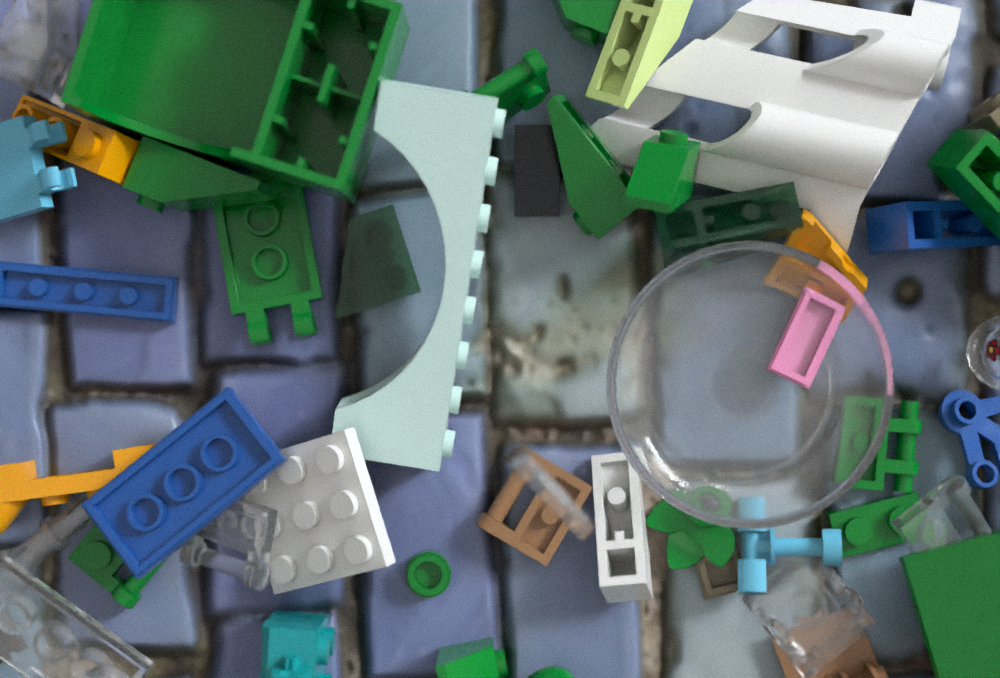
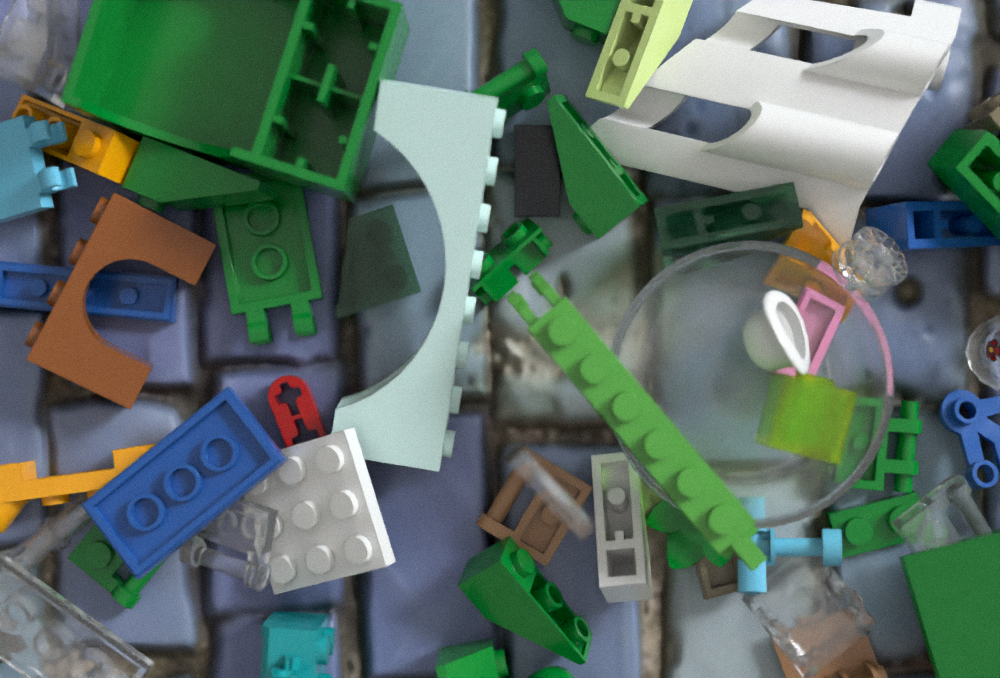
green tile [405,550,451,598] -> none
green slope [623,129,701,214] -> none
none -> dark orange arch [24,192,216,410]
none -> red beam [268,375,328,447]
none -> green slope [457,536,593,665]
none -> green hinge [469,218,553,306]
none -> bright green hinge [505,271,768,571]
none -> white hat [743,290,810,375]
none -> clear neon green head [754,371,858,465]
none -> clear wheel [831,226,908,302]

